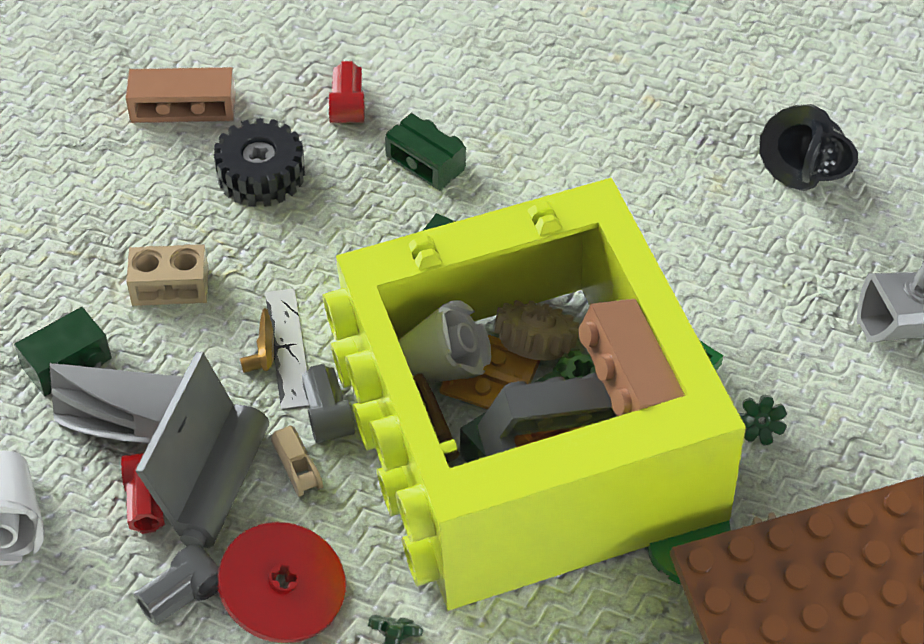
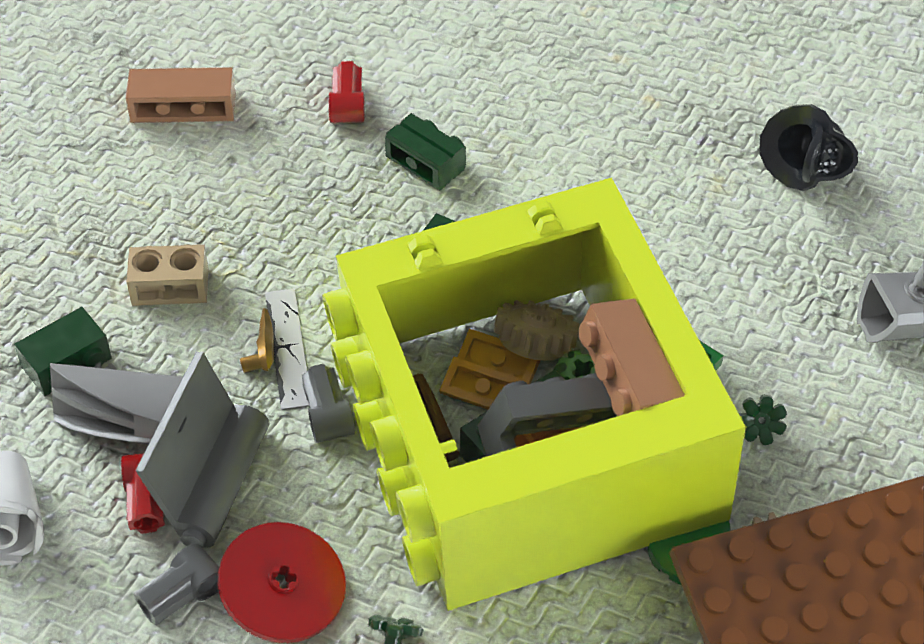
black bush [214,118,305,207] -> none
tan bar [271,425,323,497] -> none
white cone [398,300,491,383] -> none

